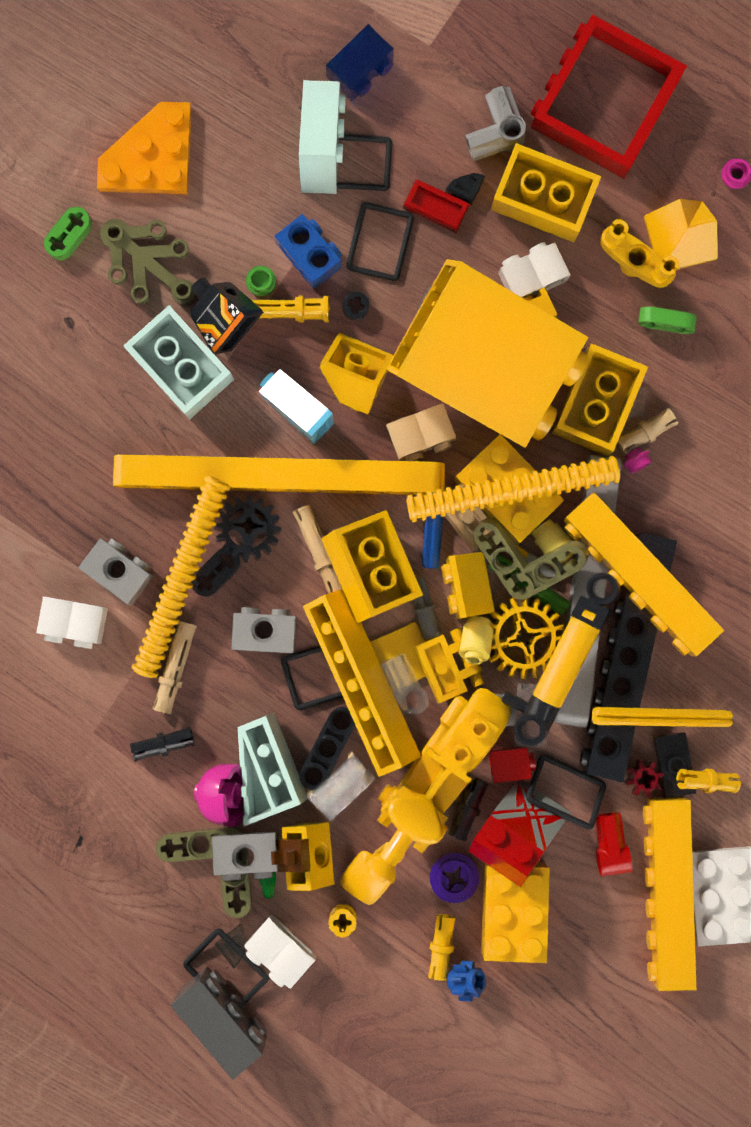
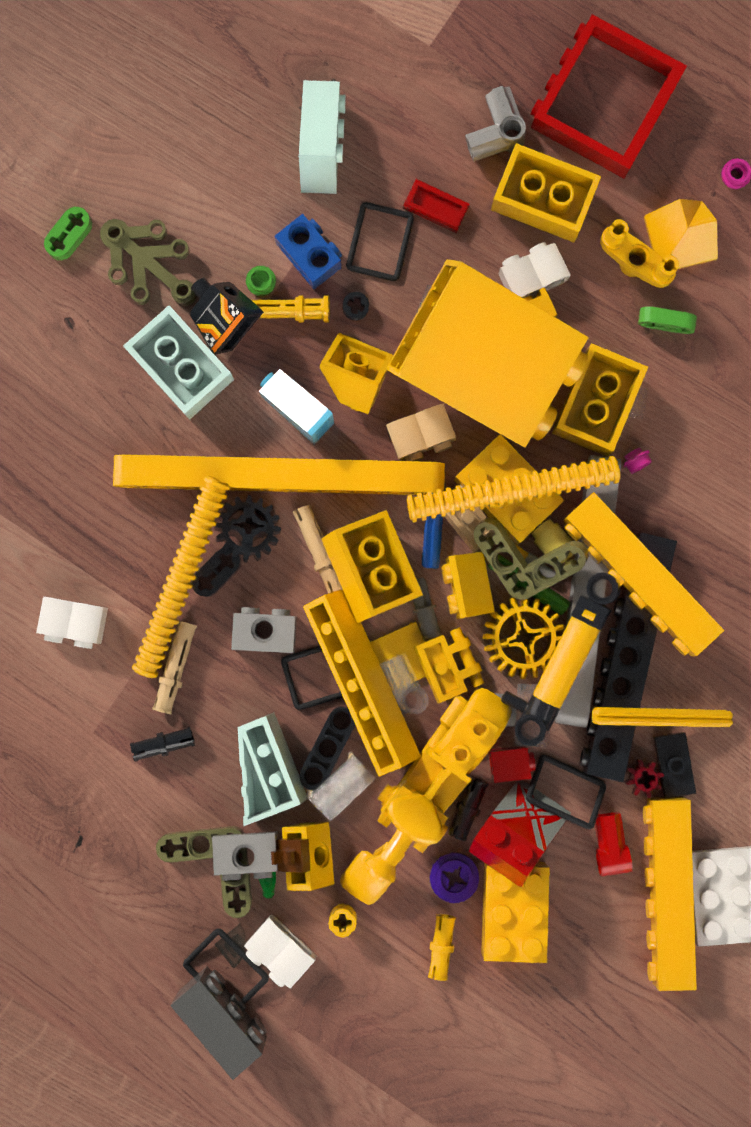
light grey brick [78,538,154,605] -> none
light orange plate [97,102,192,194] -> none
dark pink cylinder [194,764,244,827] -> none
clear blue brick [326,24,394,102] -> none
black piece [337,134,392,191] -> none
black tile [445,173,486,205] -> none
blue gear [447,961,486,1002] -> none
light yellow brick [459,616,494,665] -> none
tan pin [617,408,678,456] -> none
yellow pin [676,768,741,794] -> none

